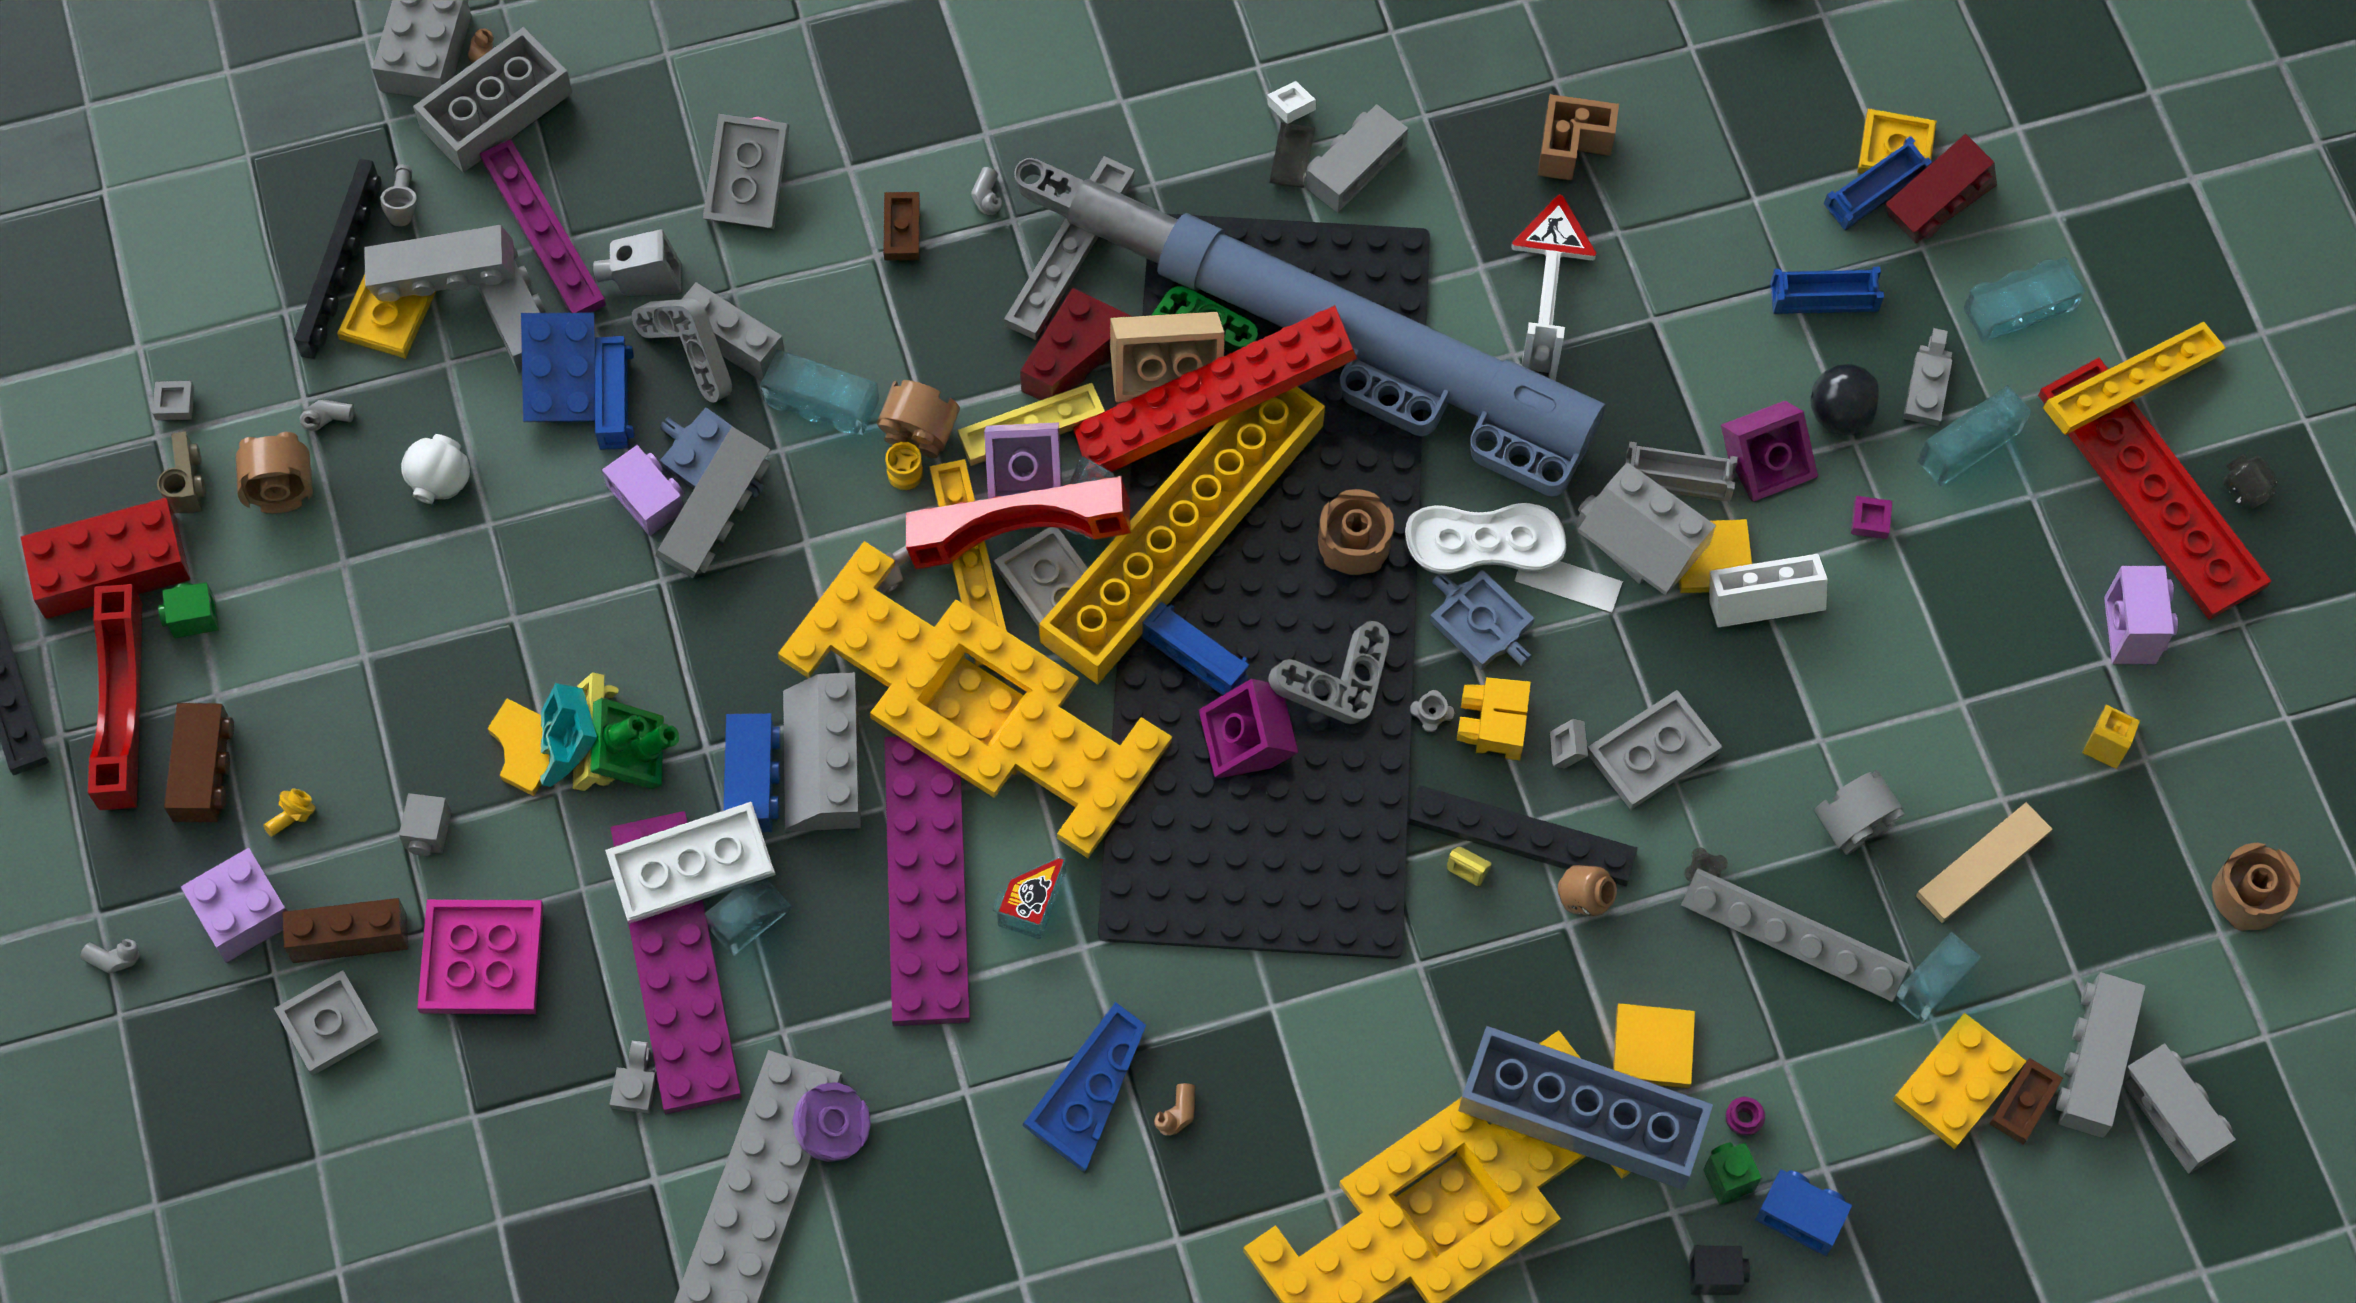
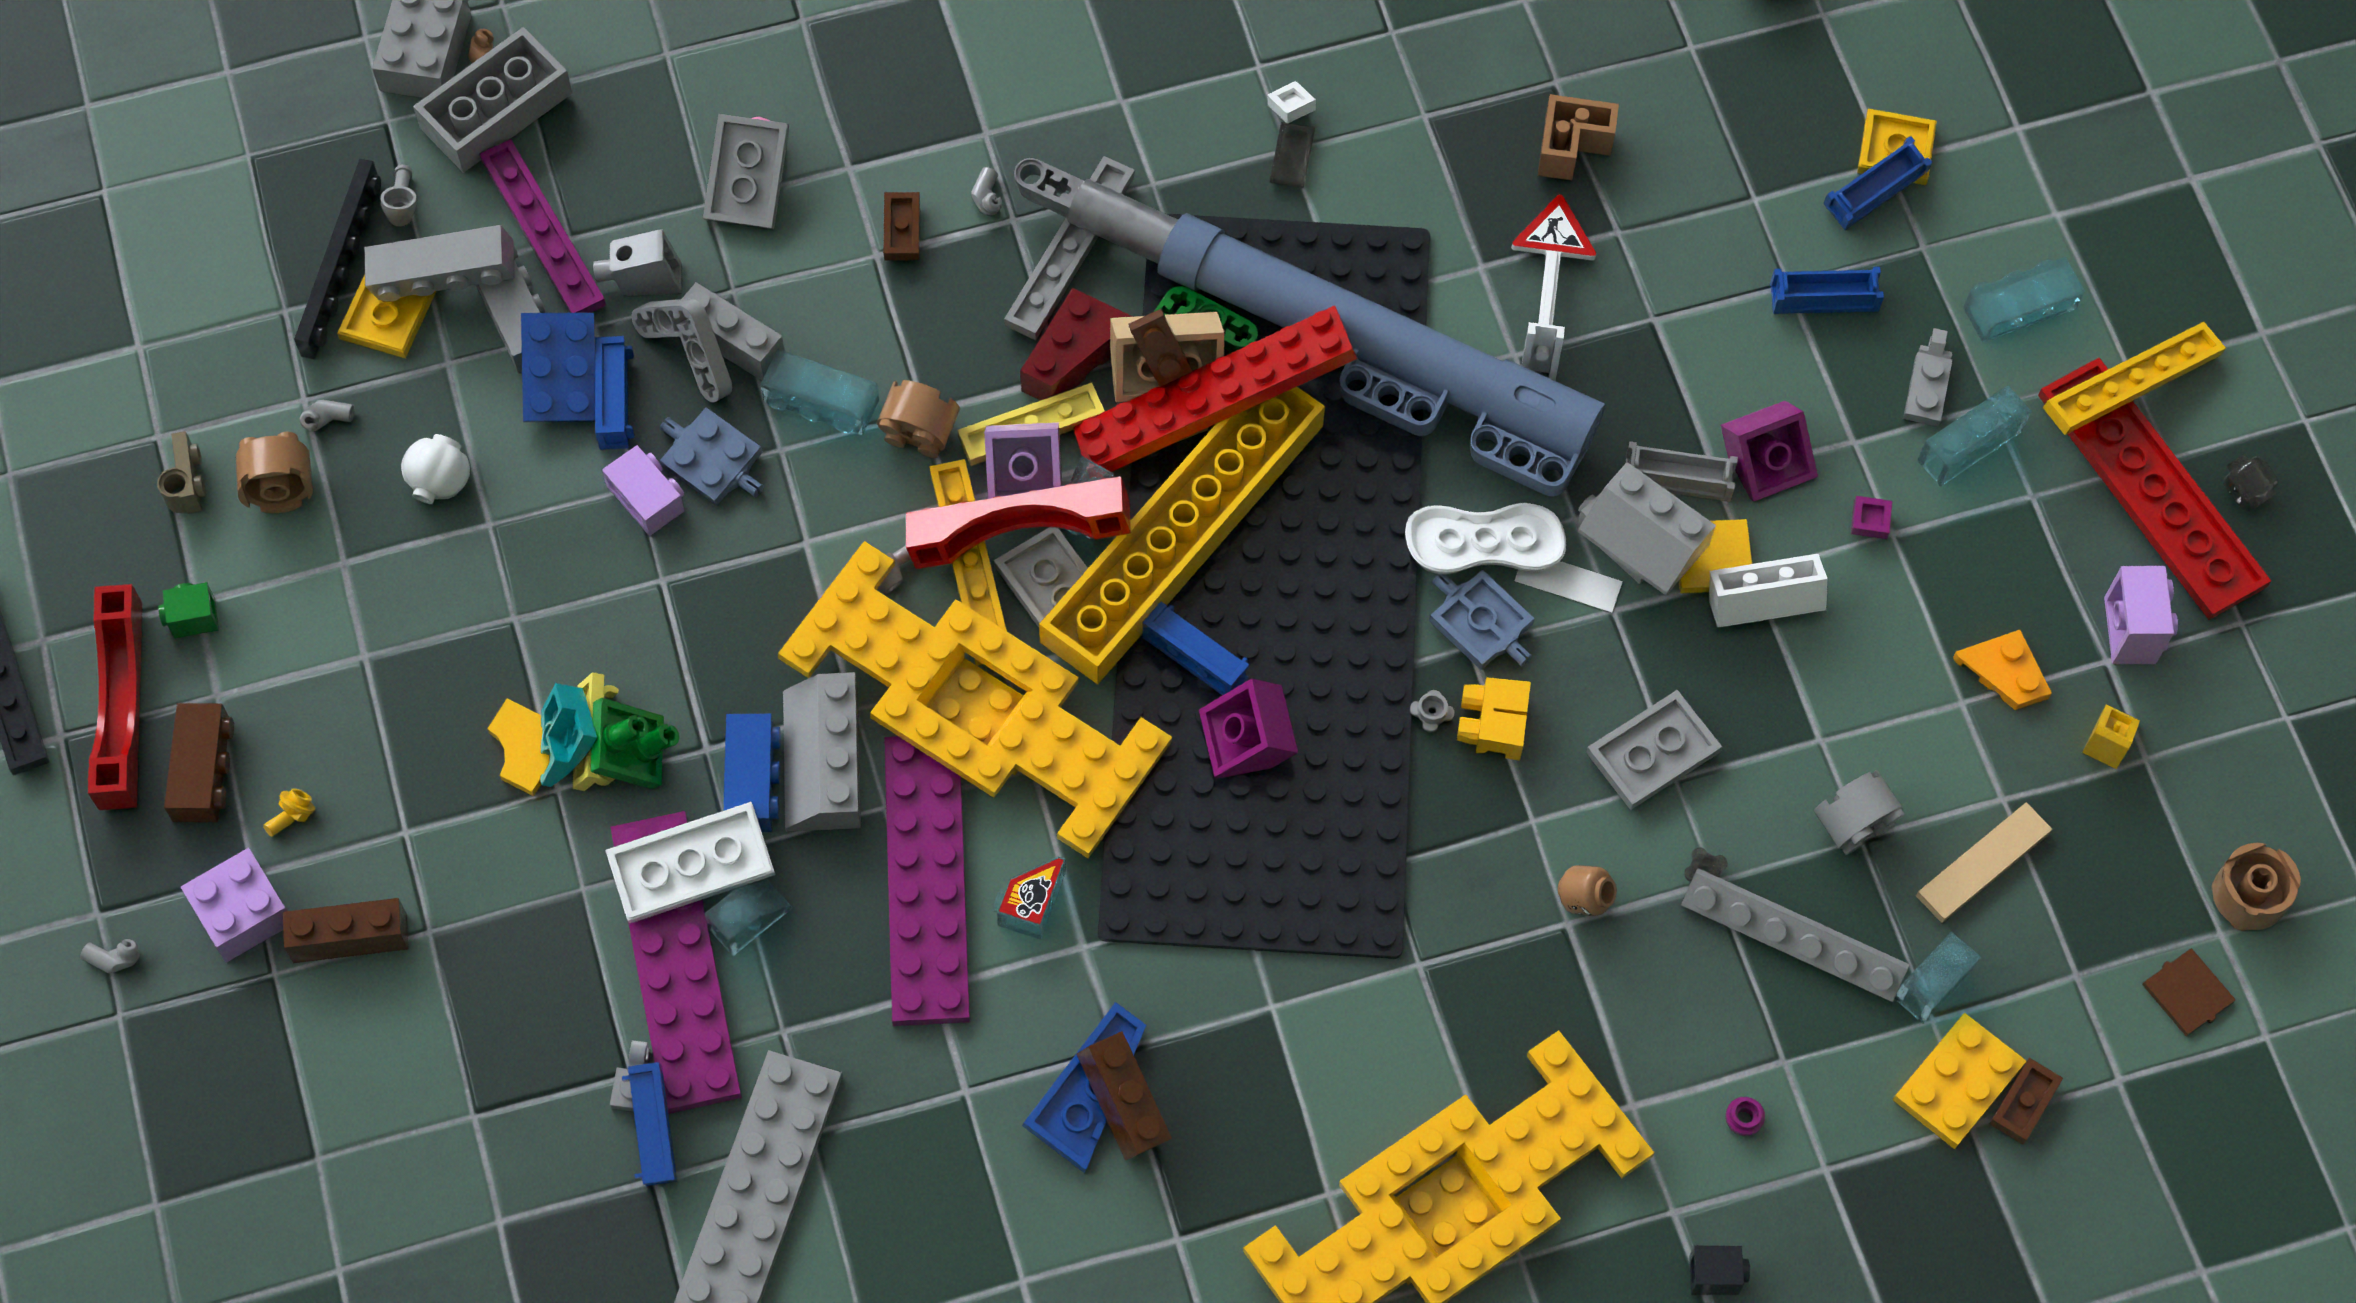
red brick [20,498,191,619] -> none
light grey plate [152,381,195,420] -> none
light grey plate [274,970,381,1076] -> none
light grey brick [399,793,452,856] -> none
dark pink plate [417,899,544,1014] -> none
light grey brick [655,427,771,578] -> none
medium lavender tile [792,1082,871,1162] -> none
yellow wheel [885,442,923,490] -> none
medium nougat arm [1154,1083,1195,1135] -> none
light grey beam [1269,621,1389,724] -> none
light grey brick [1306,104,1408,213] -> none
medium nougat brick [1318,489,1394,575] -> none
black plate [1408,785,1638,887] -> none
light yellow slope [1447,847,1492,886] -> none
sand blue brick [1458,1026,1713,1190] -> none
light grey plate [1550,719,1588,769] -> none
yellow tile [1613,1003,1695,1089] -> none
green brick [1703,1142,1762,1205] -> none
blue brick [1755,1169,1852,1256] -> none
black helmet [1811,364,1879,435] -> none
dark red wedge [1886,133,1997,243] -> none
light grey brick [2055,972,2145,1138] -> none
light grey brick [2123,1043,2236,1174] -> none
none -> blue container [622,1062,677,1186]
none -> reddish brown brick [1077,1031,1172,1161]
none -> reddish brown plate [1128,309,1192,387]
none -> light orange wing [1953,630,2052,710]
none -> reddish brown piece [2142,948,2236,1037]

